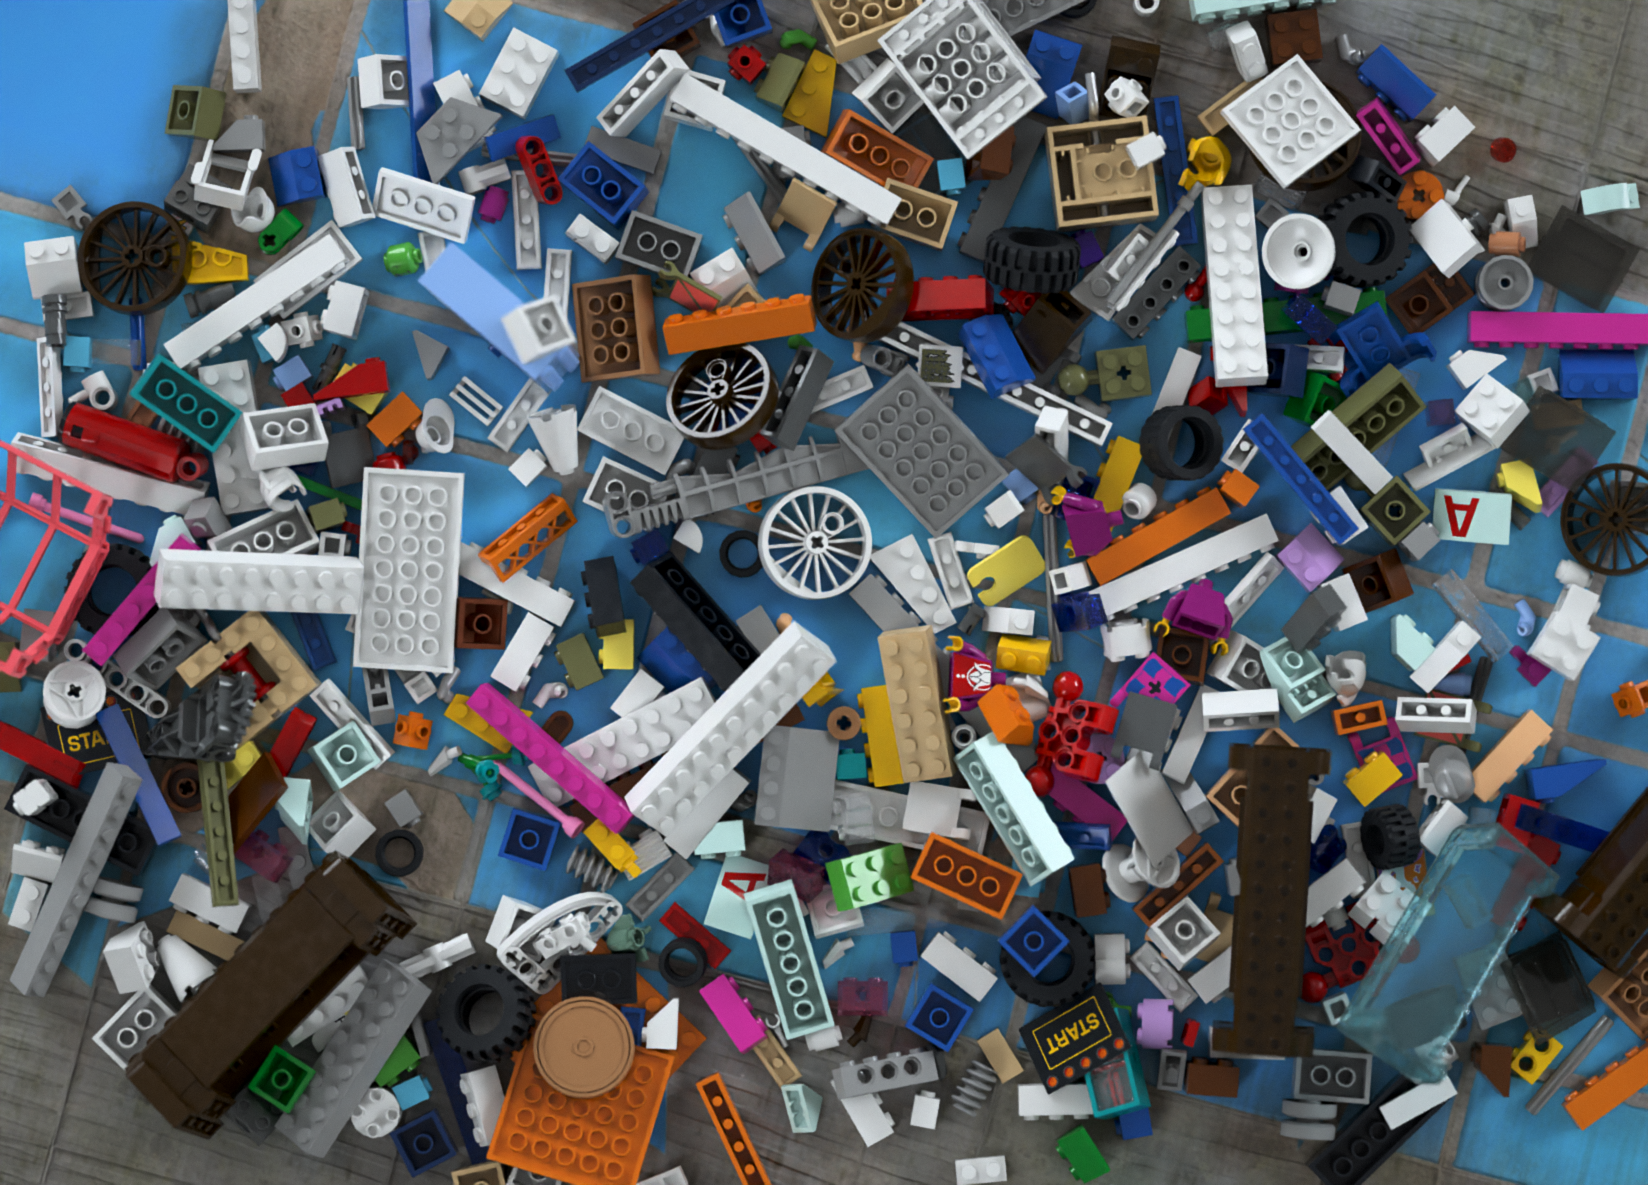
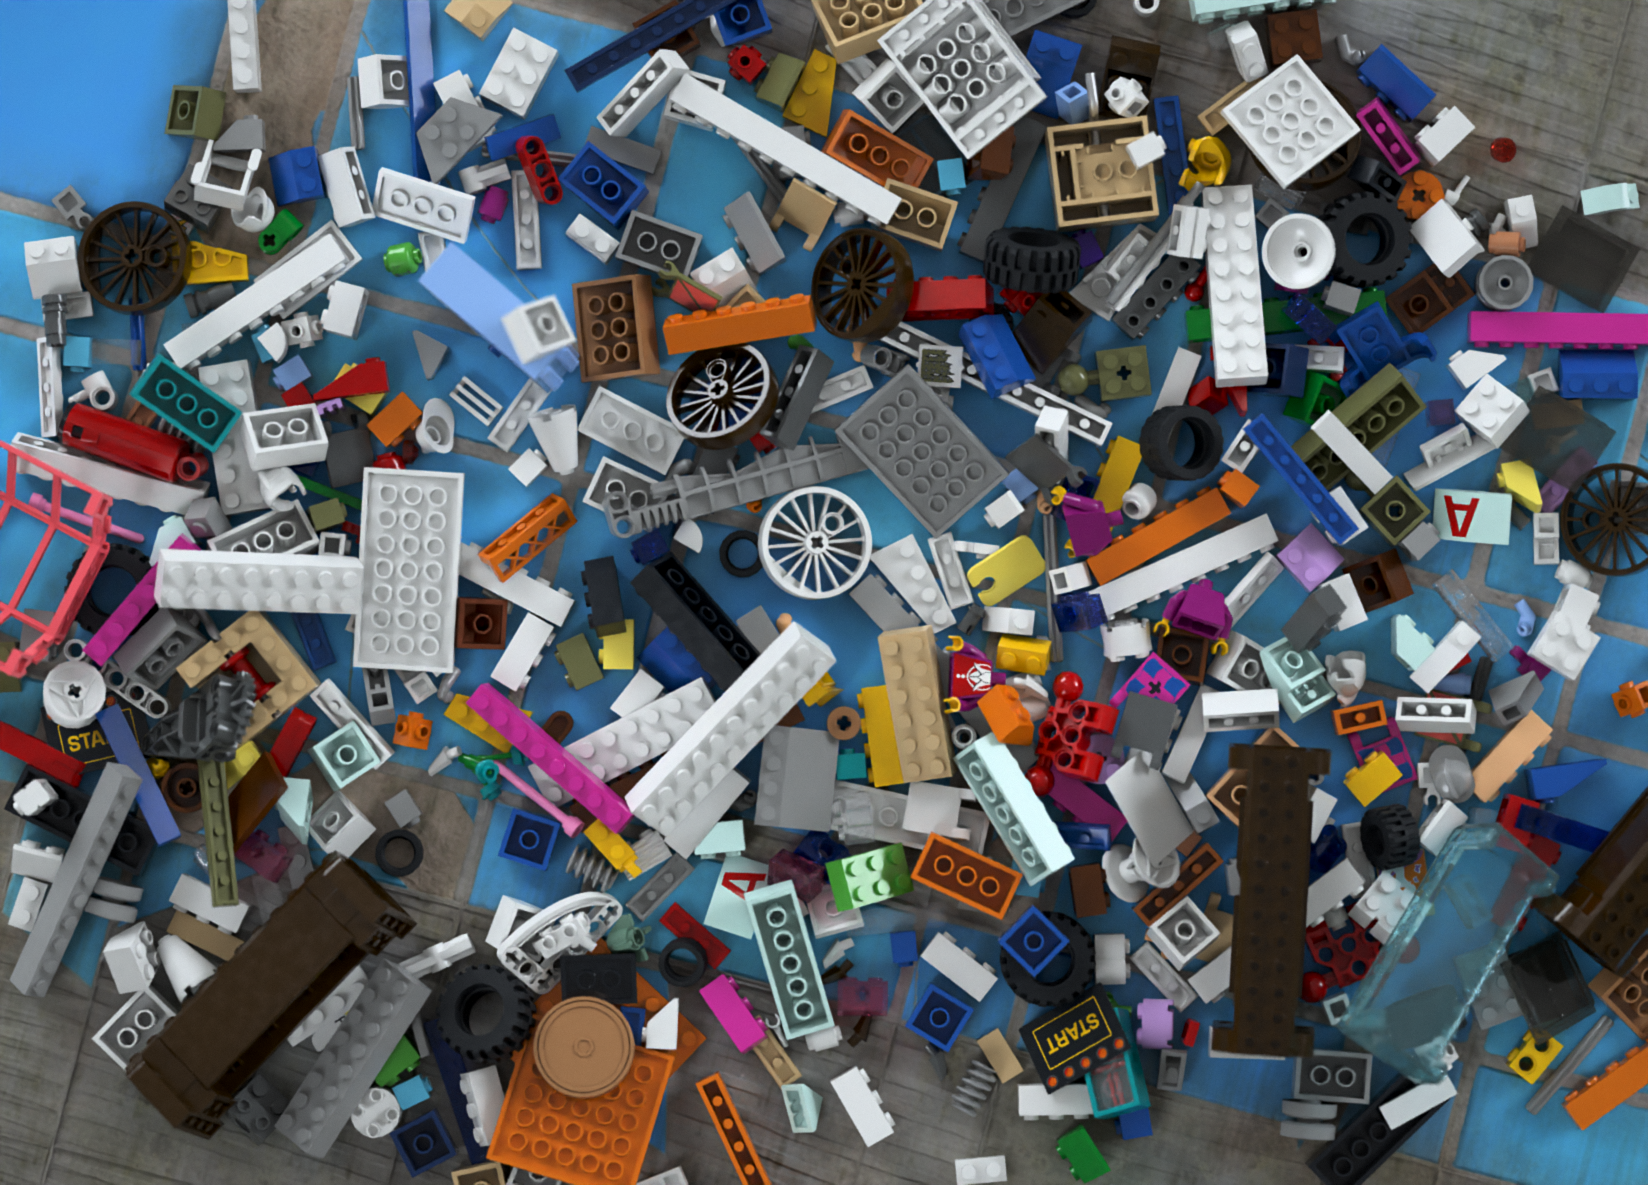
green slope [248,1045,316,1114] -> none
dark grey pin [312,343,347,391] -> none
white arm [532,682,568,709] -> none
white tile [544,248,572,320] -> none
bright green arm [779,29,818,51] -> none
light grey brick [832,1047,939,1100] -> none
white brick [910,1090,940,1129] -> none
reddish brown brick [1183,1056,1240,1098] -> none
reddish brown slope [1470,1041,1512,1097] -> none
none -> yellow arm [147,757,170,779]
none -> dark brown bar [820,959,854,985]
none -> white brick [1167,204,1211,259]
none -> light grey slope [1488,670,1544,726]
none -> white slope [1533,513,1559,565]

